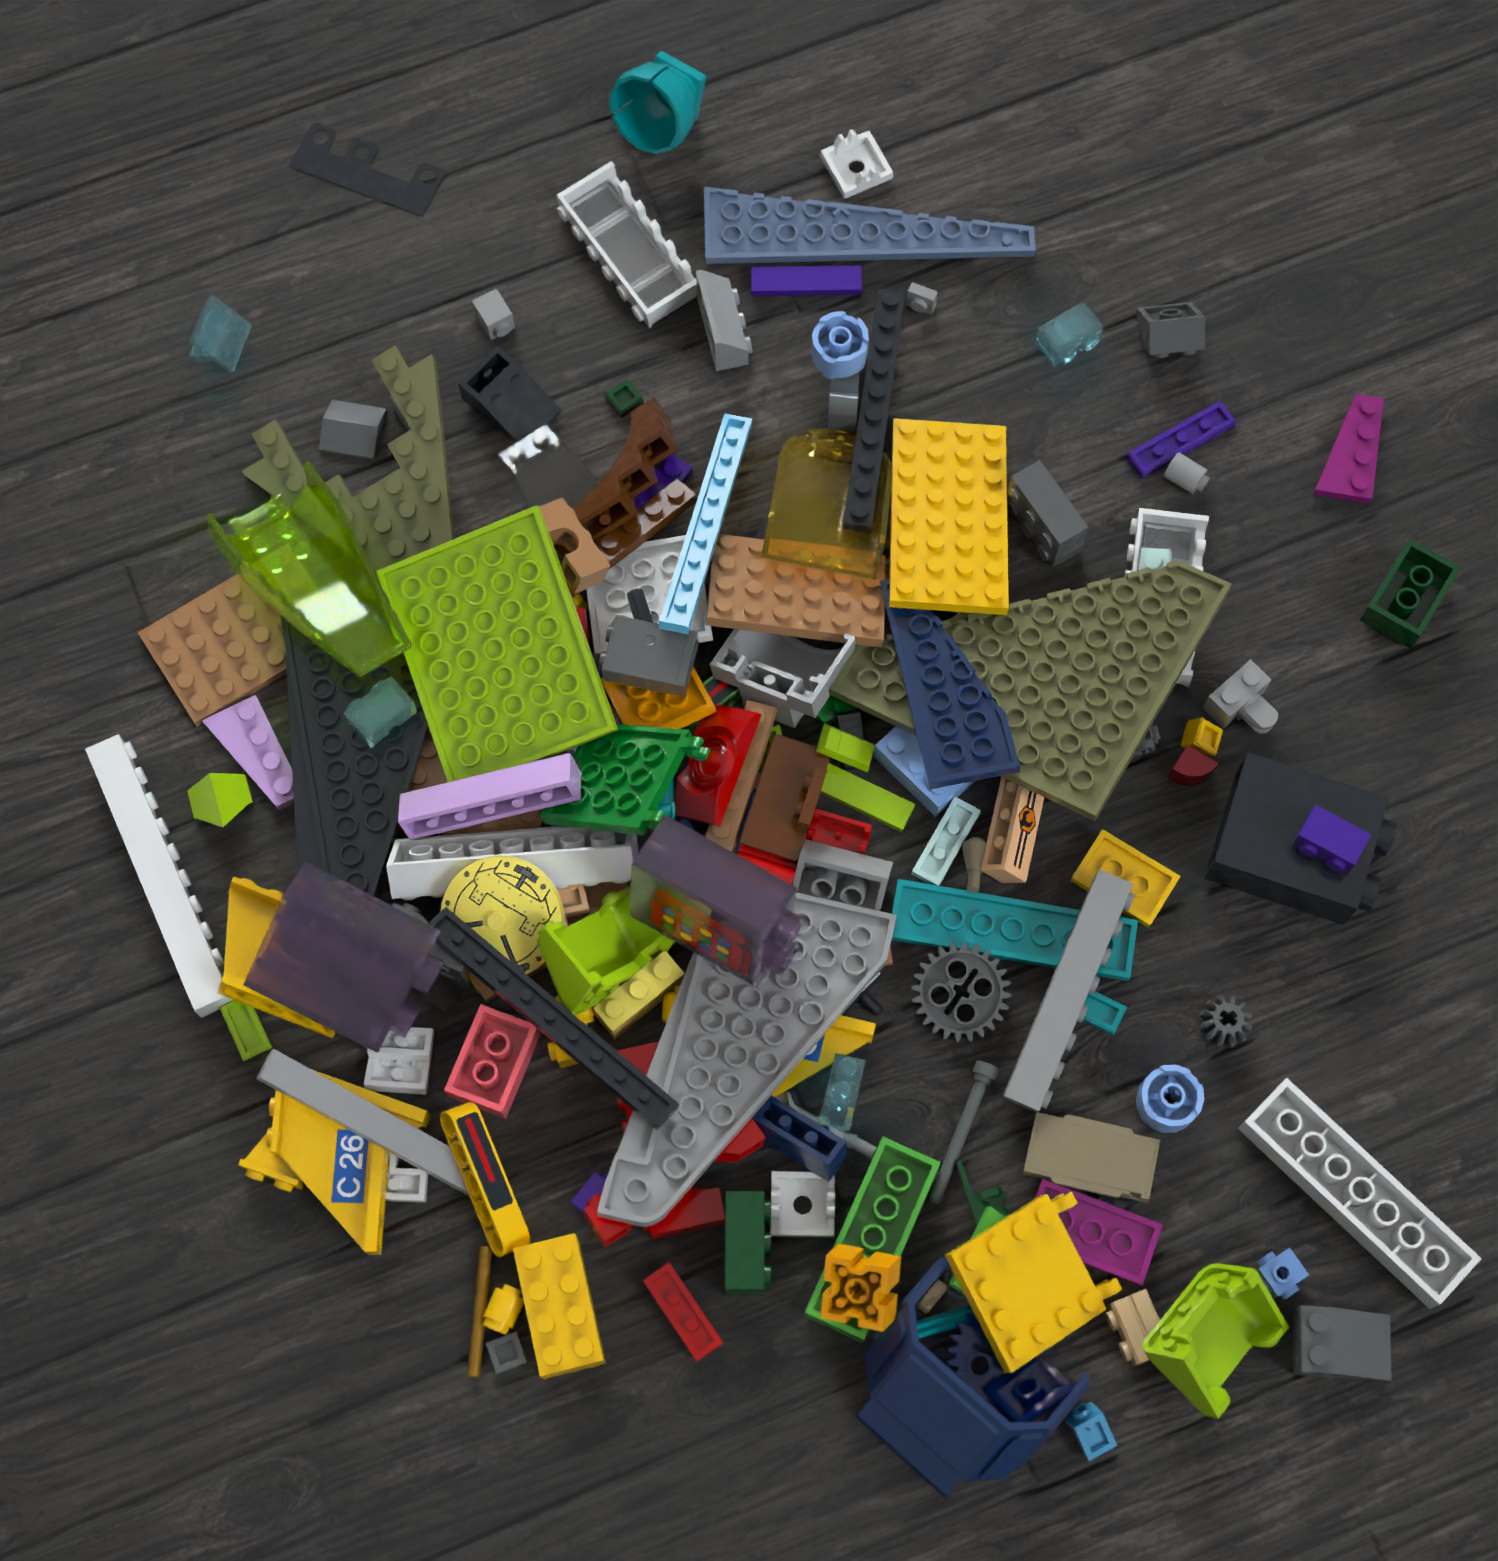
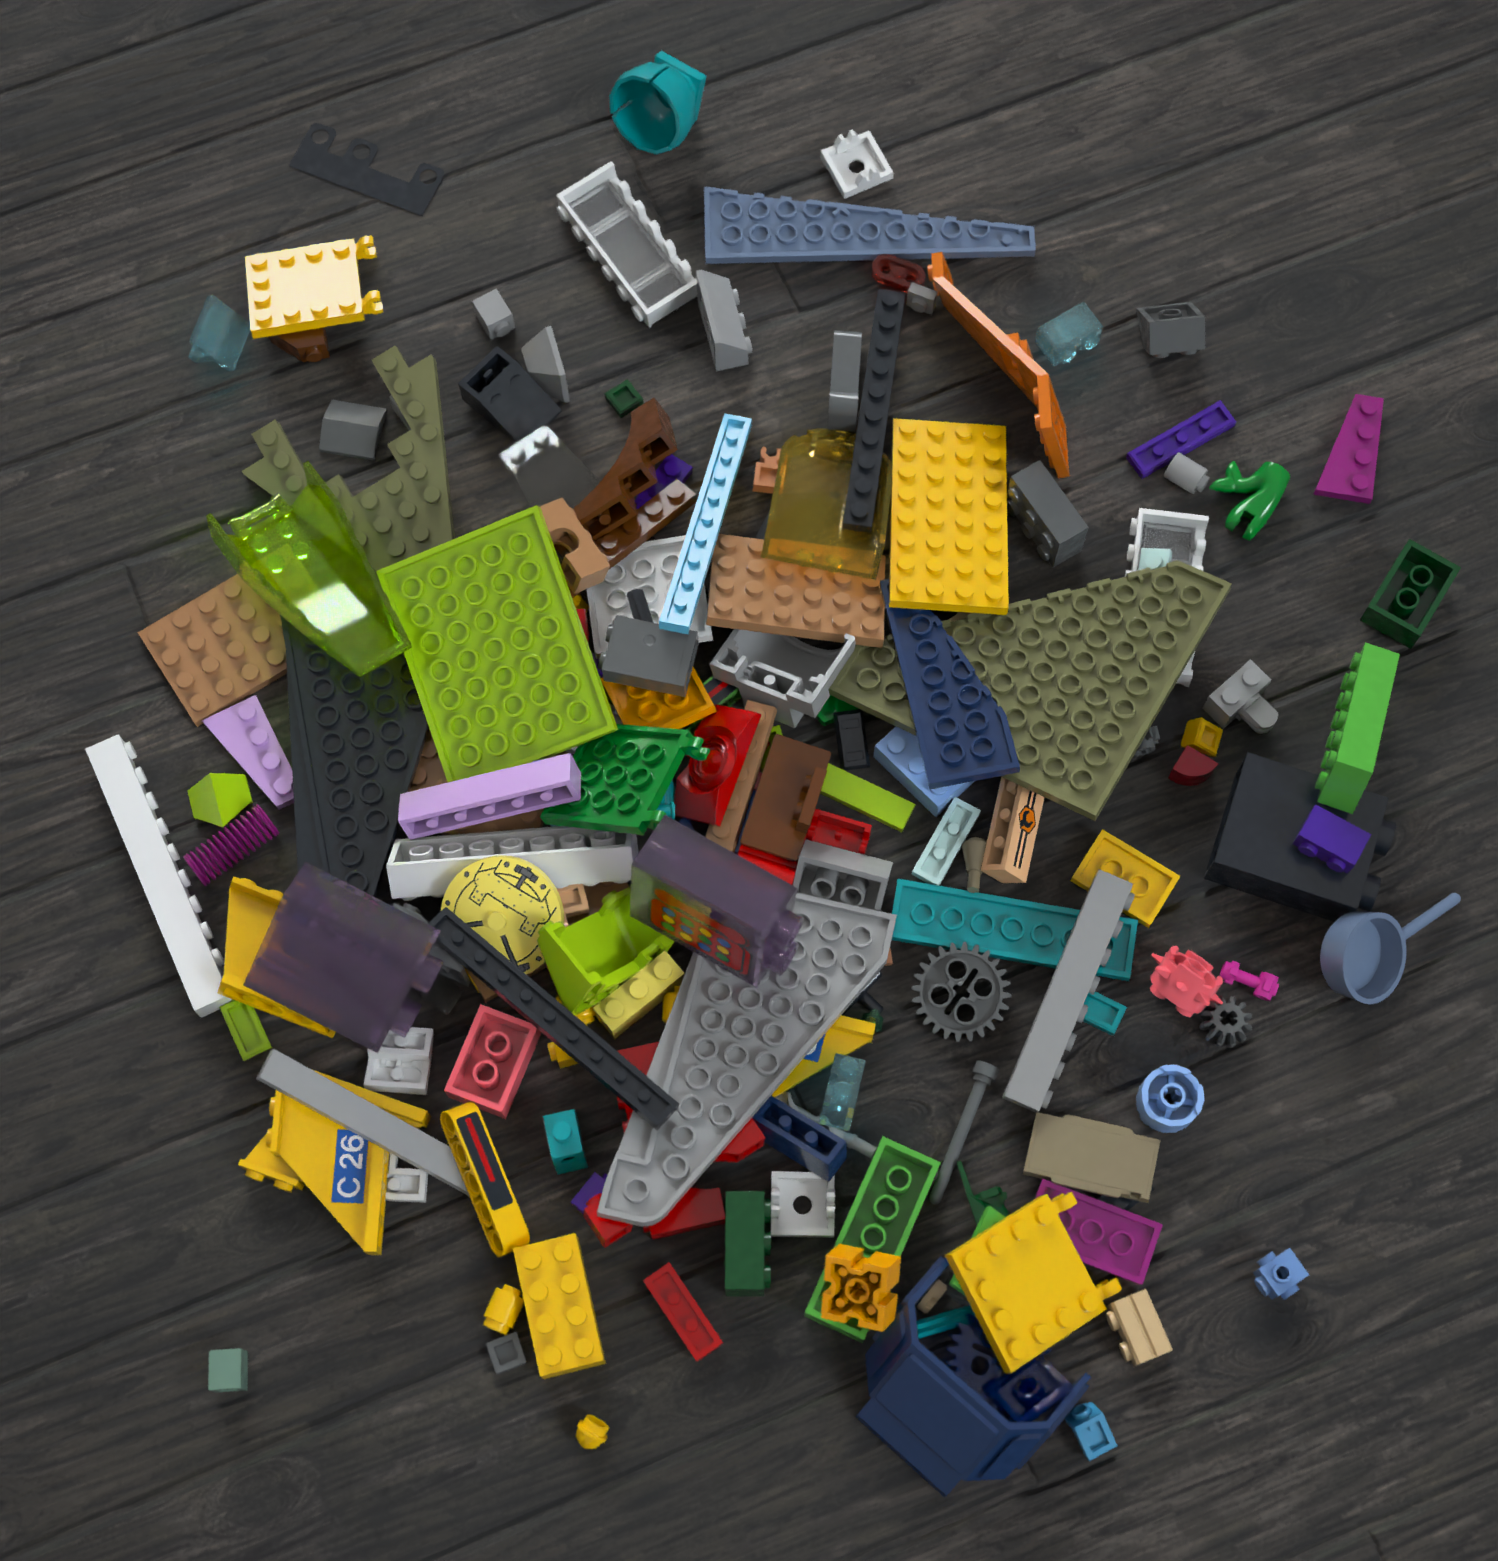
clear light blue brick [344,676,417,748] -> none
pearl gold piece [467,1246,492,1377] -> none
dark purple tile [751,265,862,296] -> none
light blue brick [811,311,869,379] -> none
lime tile [816,724,876,772] -> none
lime windscreen [1142,1263,1289,1419] -> none
white brick [1238,1078,1482,1309] -> none
dark grey slope [1292,1305,1391,1381] -> none
none -> magenta piece [183,804,279,886]
none -> sand green panel [208,1348,248,1393]
none -> plate [245,236,383,339]
none -> reddish brown slope [269,327,330,362]
none -> light grey slope [521,326,570,403]
none -> teal torso [543,1109,588,1175]
none -> yellow plate [576,1414,609,1449]
none -> nougat plate [753,447,784,494]
none -> clear green piece [862,1009,884,1032]
none -> clear red plate [872,254,925,293]
none -> orange wing [927,252,1070,478]
none -> coral brick [1150,946,1223,1018]
none -> green piece [1209,461,1290,541]
none -> dark pink bar [1219,961,1279,1001]
none -> bright green brick [1315,642,1400,814]
none -> sand blue piece [1320,893,1461,1004]

